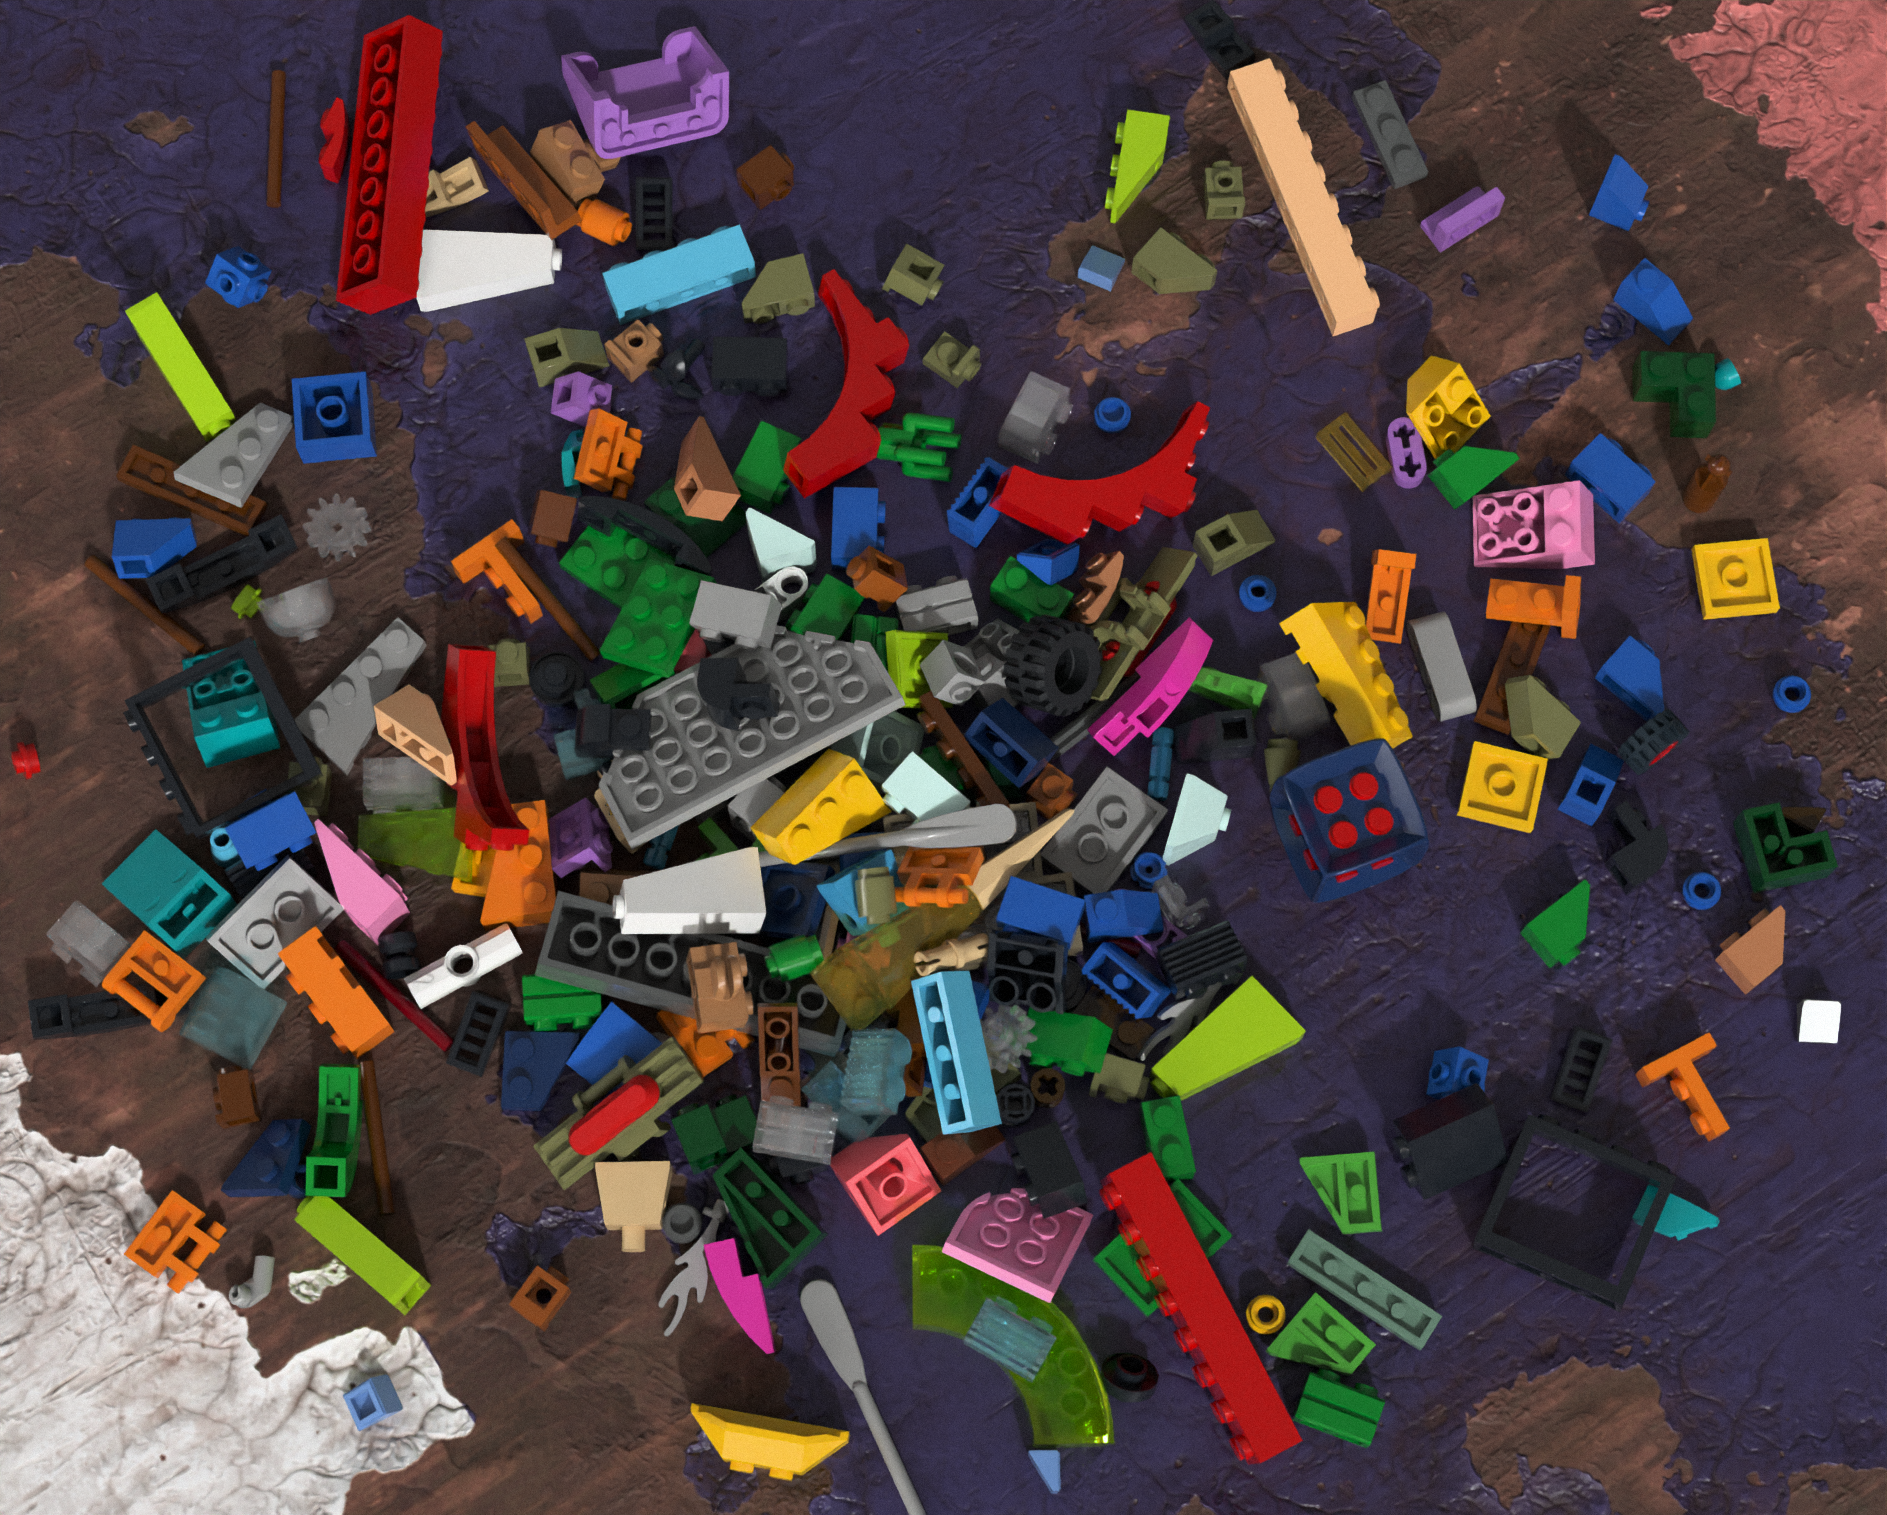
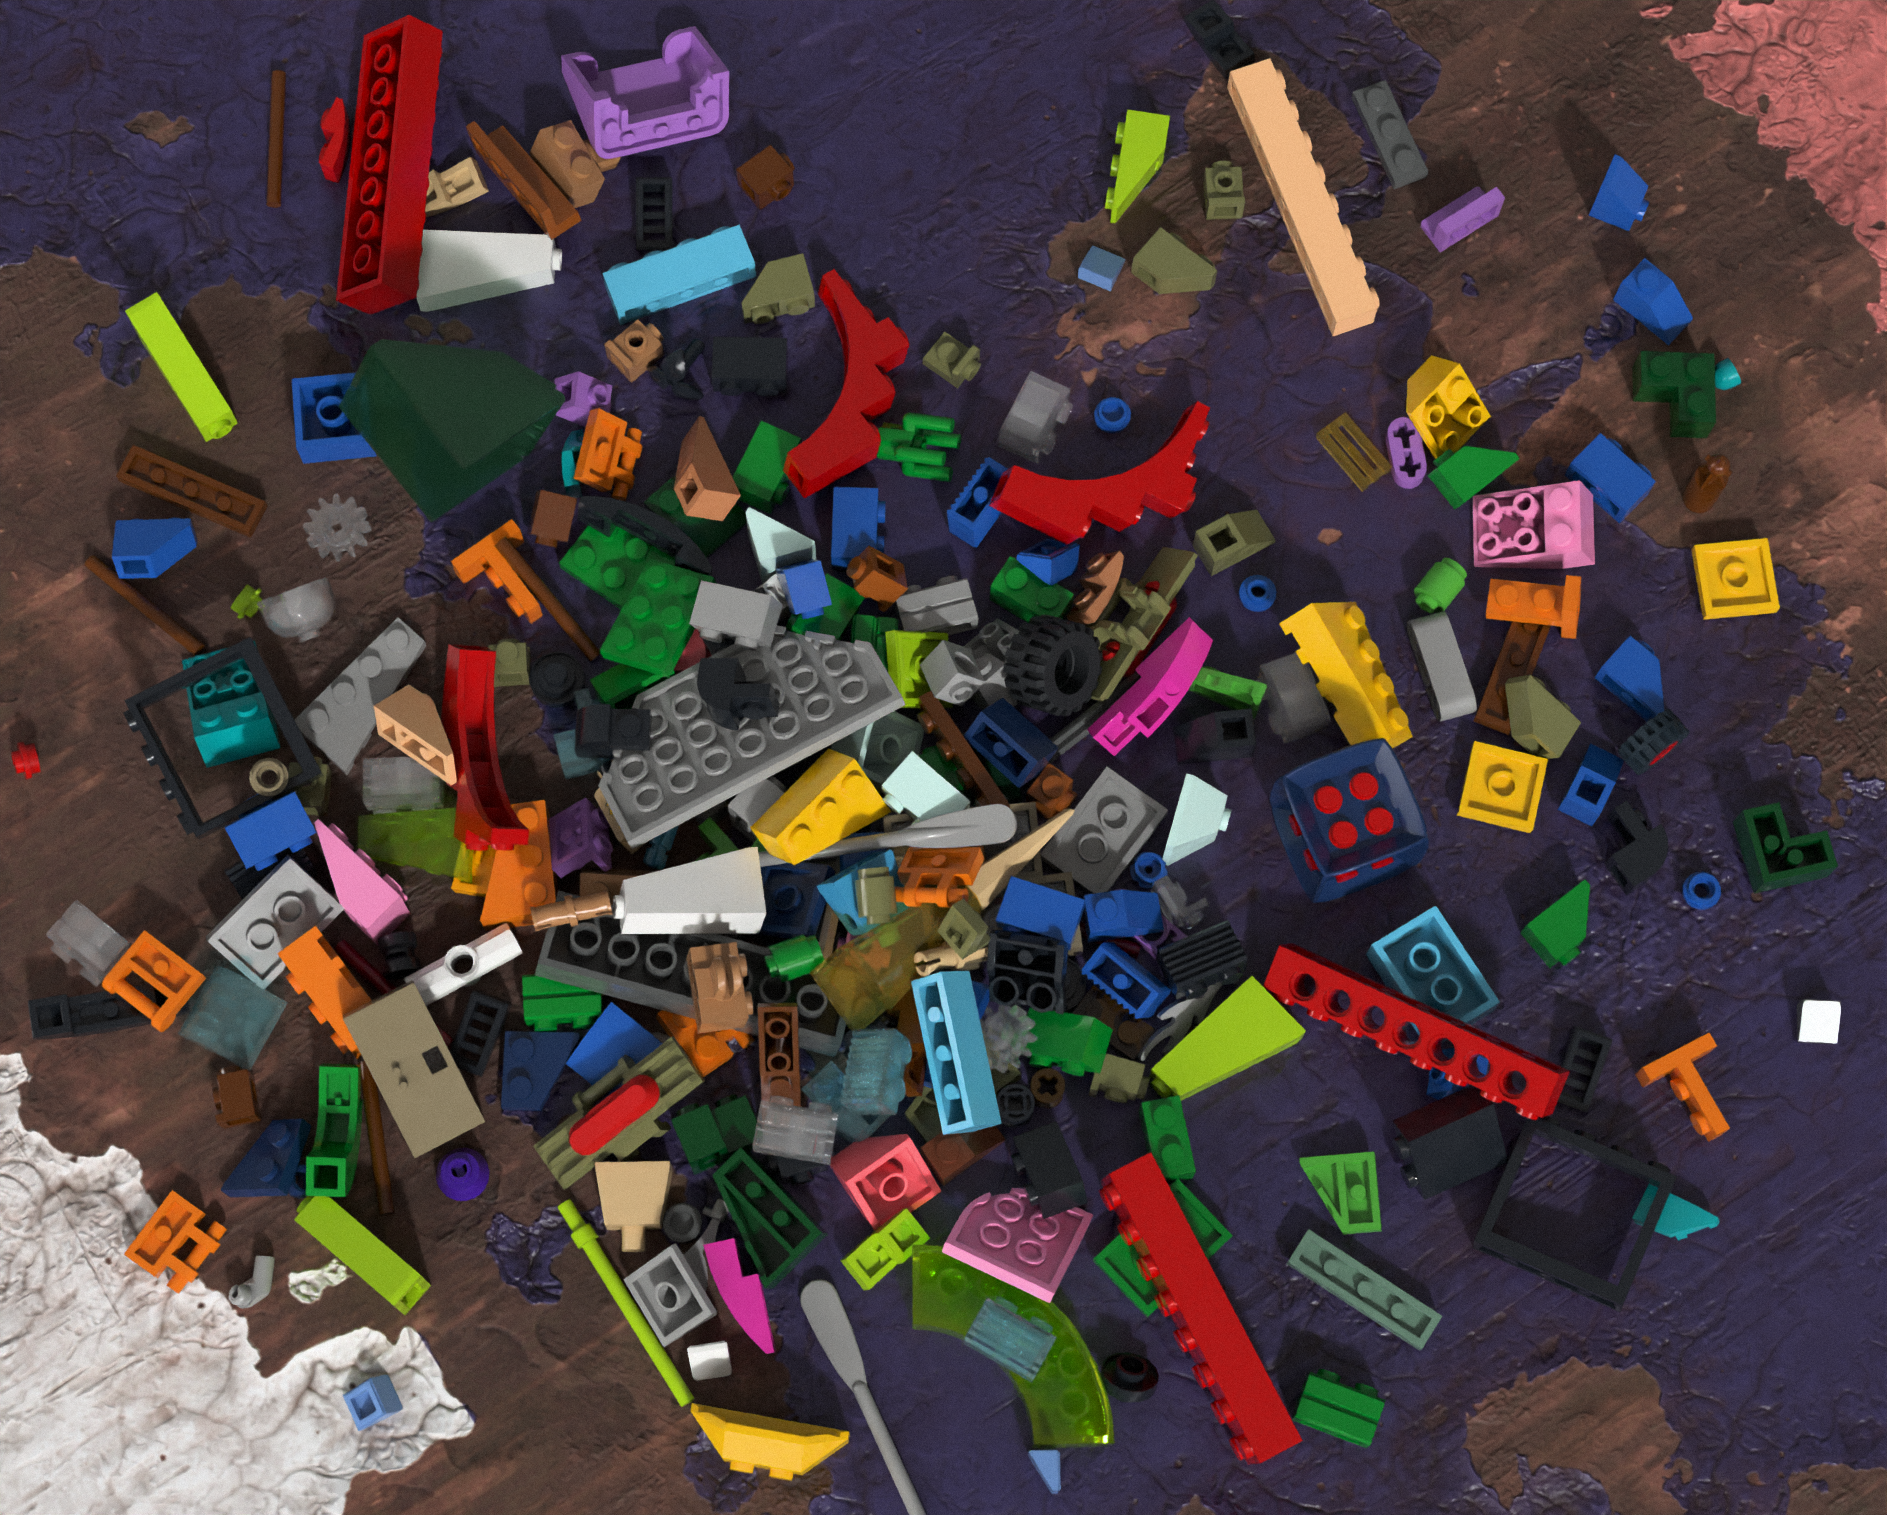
teal slope [102,829,238,960] -> none
black slope [146,514,298,614] -> none
light grey wing [174,403,294,508] -> none
blue brick [205,246,272,308] -> none
medium azure cone [210,828,241,868] -> none
dark orange brick [509,1265,572,1332] -> none
olive slope [524,328,609,388] -> none
orange brick [576,199,632,246] -> none
olive brick [882,244,945,306] -> none
dark azure axle [1147,727,1174,801] -> none
yellow plate [1246,1295,1286,1335] -> none
olive cone [1263,739,1301,793] -> none
bright green wing [1266,1292,1376,1376] -> none
orange bracket [1365,549,1417,644] -> none
nougat slope [1715,905,1785,995] -> none
blue plate [1772,675,1811,713] -> none
dark brown slope [1782,807,1827,837] -> none
none -> dark tan plate [249,758,289,797]
none -> clear green windscreen [339,339,565,523]
none -> dark tan brick [342,980,485,1158]
none -> dark purple cone [436,1148,490,1201]
none -> medium nougat pin [530,890,613,932]
none -> lime bar [557,1199,695,1407]
none -> light grey slope [623,1243,717,1347]
none -> white slope [687,1341,732,1381]
none -> blue slope [776,559,832,619]
none -> lime slope [840,1208,930,1291]
none -> olive bracket [937,898,990,960]
none -> red brick [1263,943,1570,1120]
none -> medium azure brick [1366,906,1500,1043]
none -> bright green brick [1414,558,1467,614]

